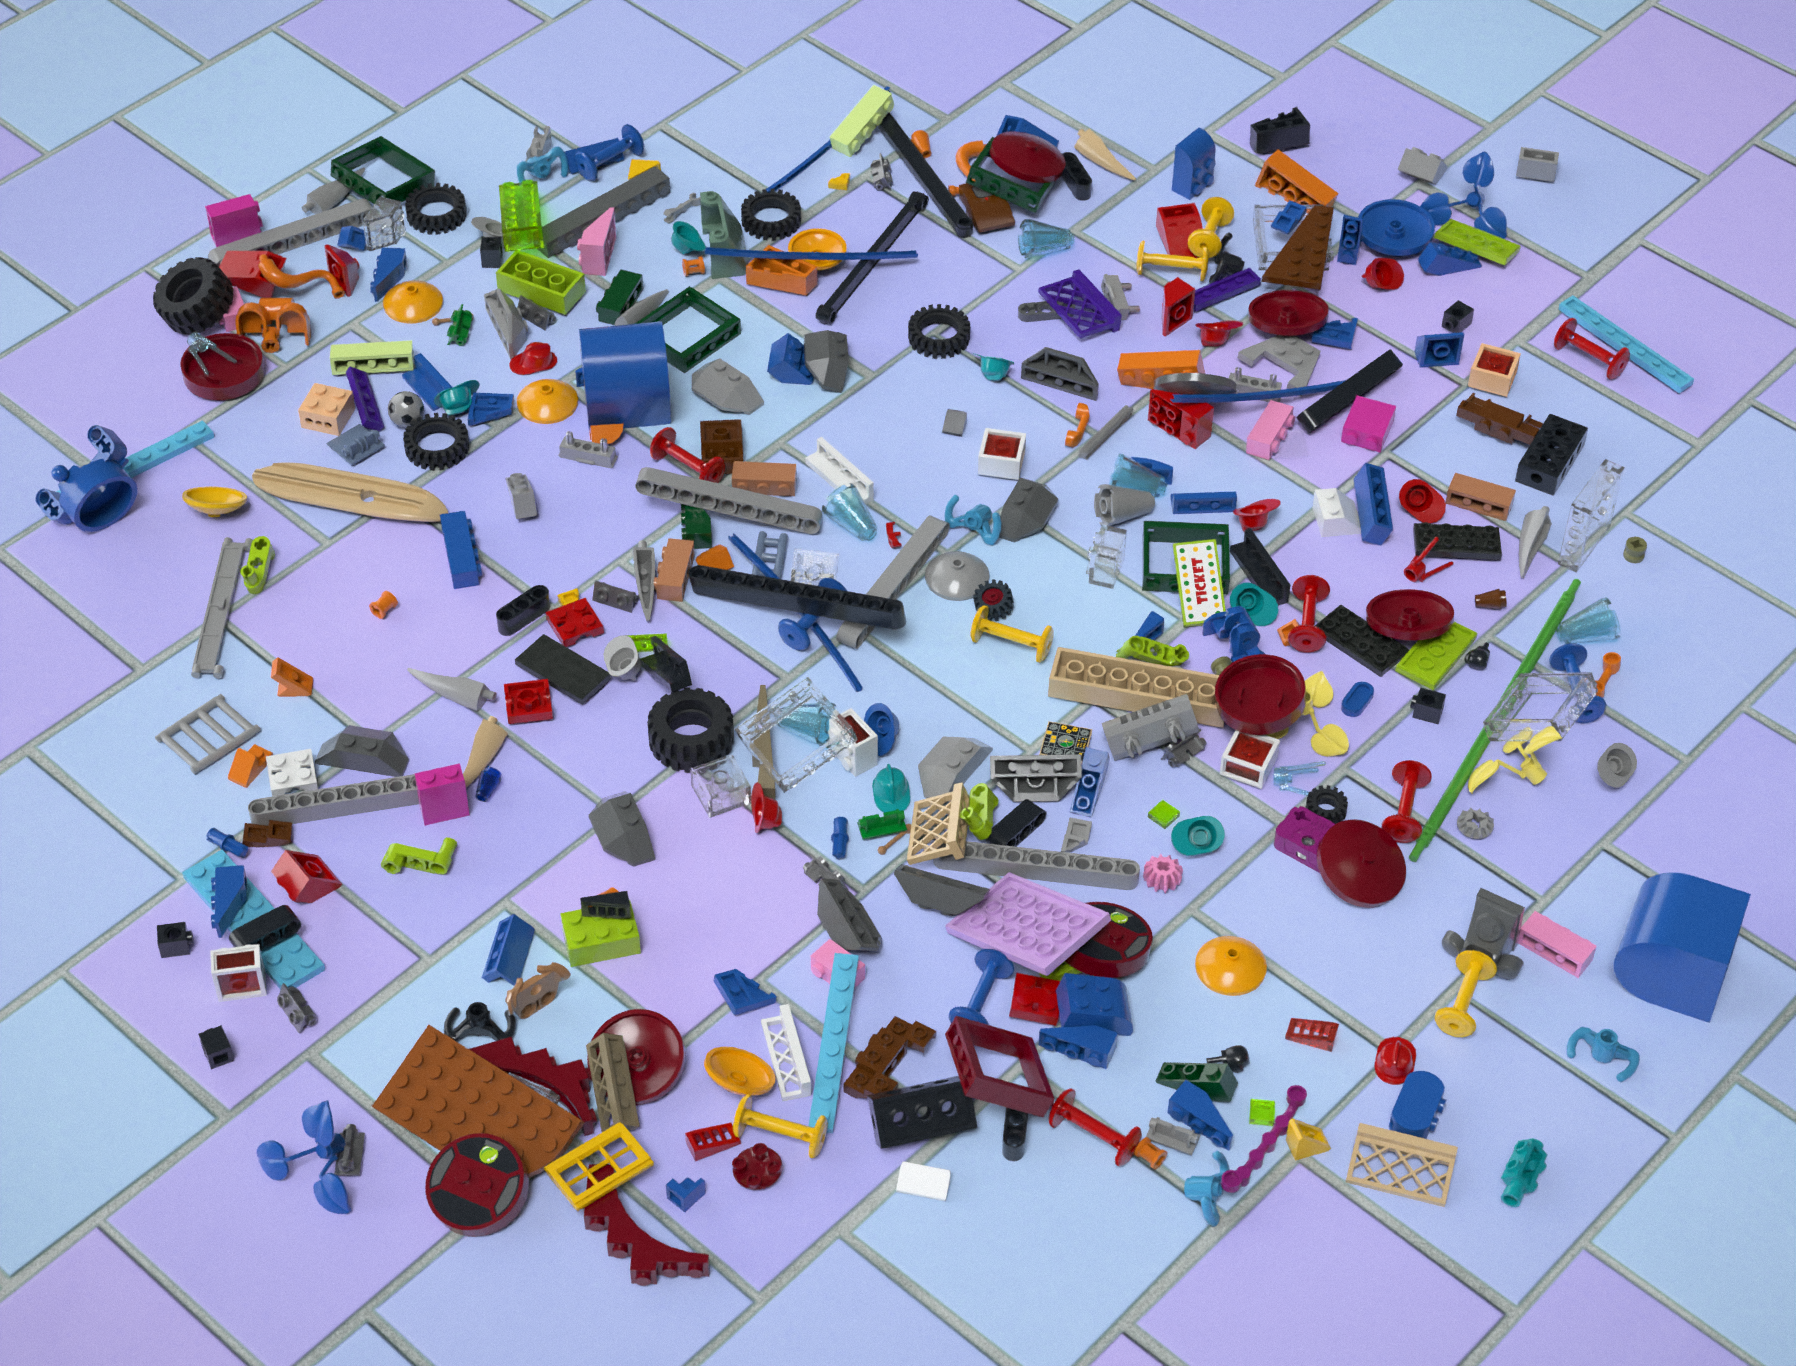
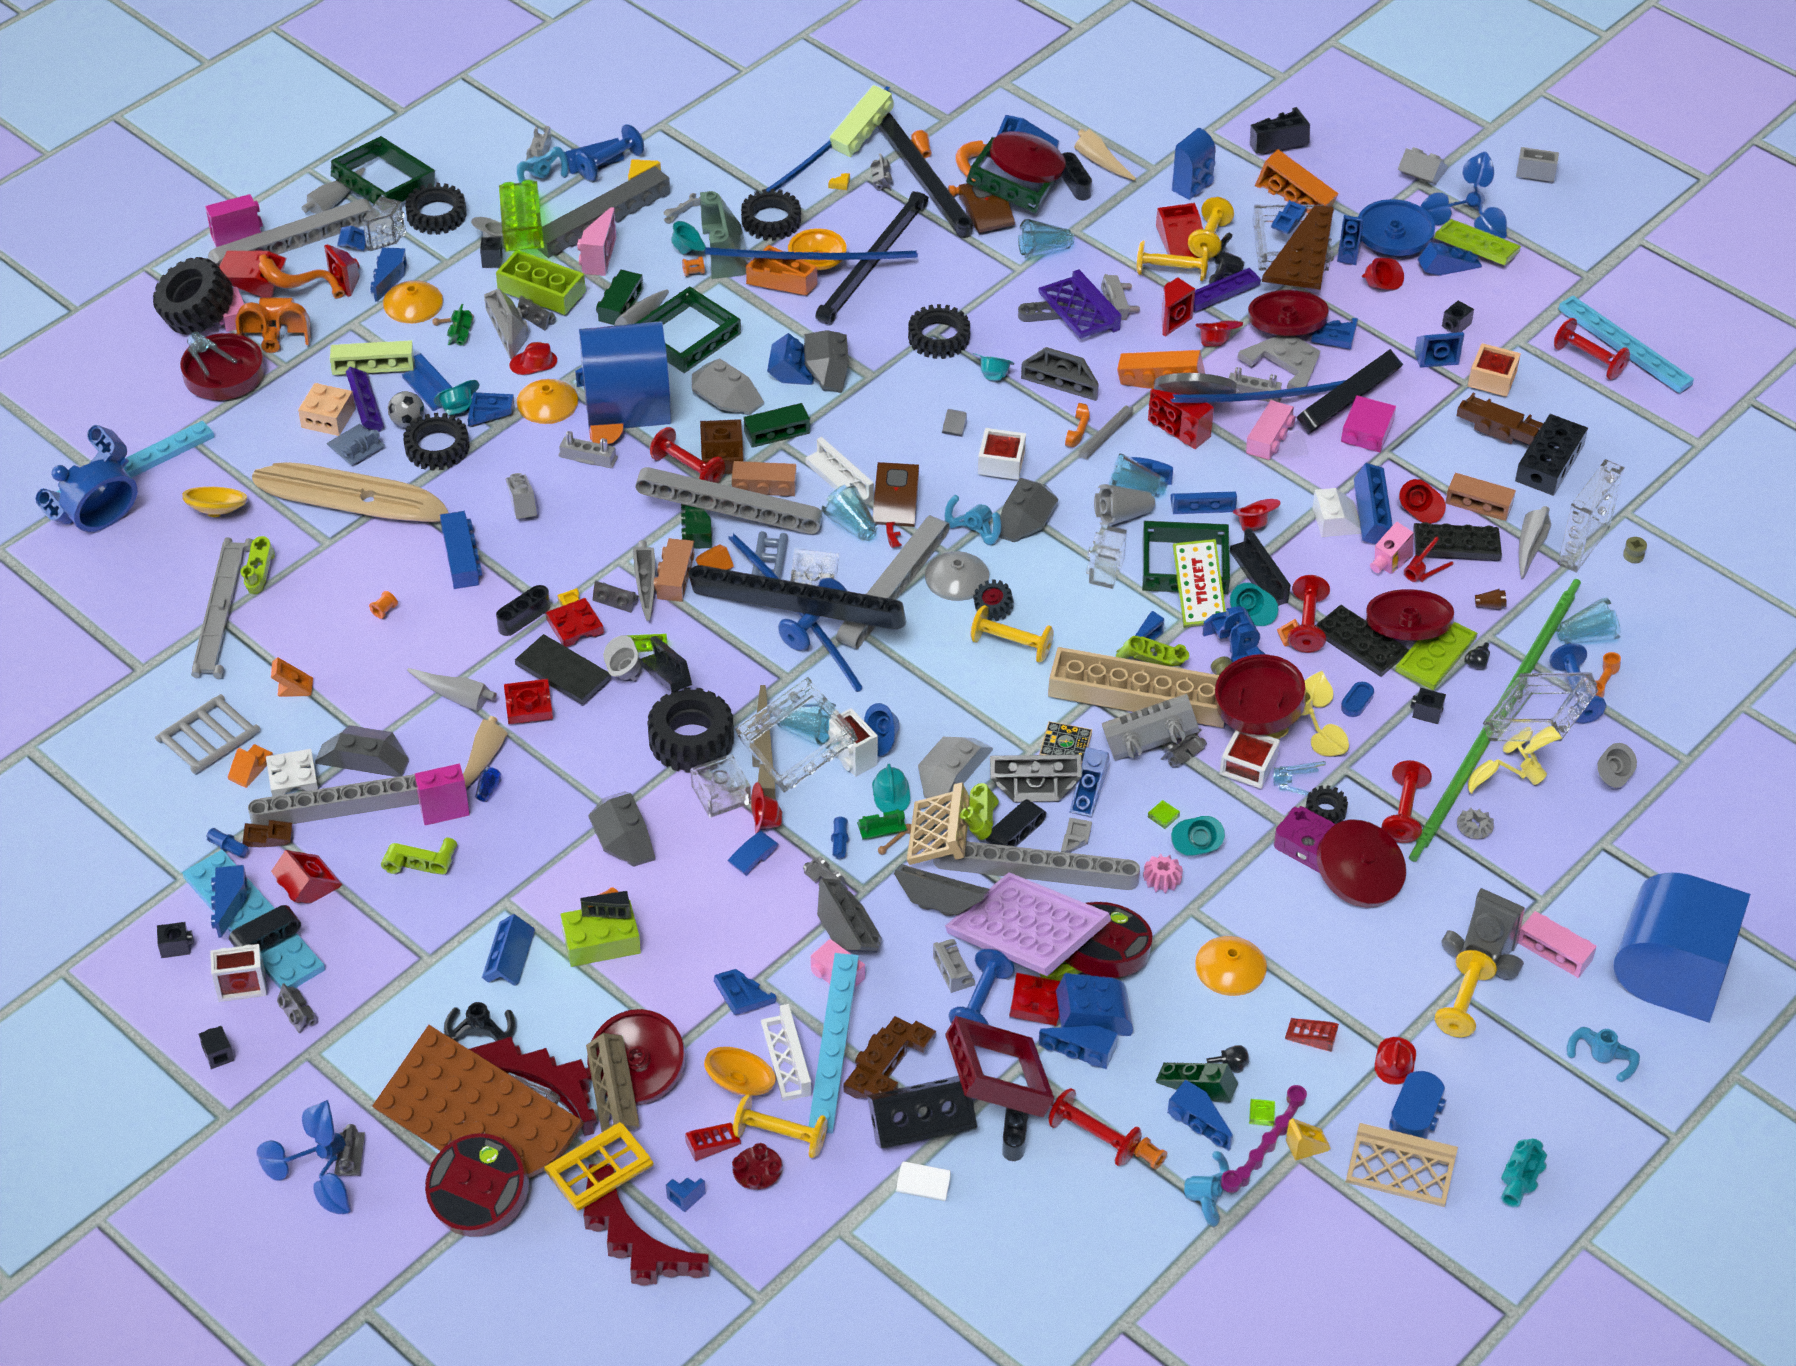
medium nougat piece [505,962,571,1019] -> none
light grey hinge [1146,1117,1201,1155] -> none
none -> blue slope [727,831,779,876]
none -> dark green brick [743,403,810,448]
none -> reddish brown slope [872,462,919,527]
none -> light grey hinge [933,939,975,993]
none -> bright pink torso [1370,522,1414,574]

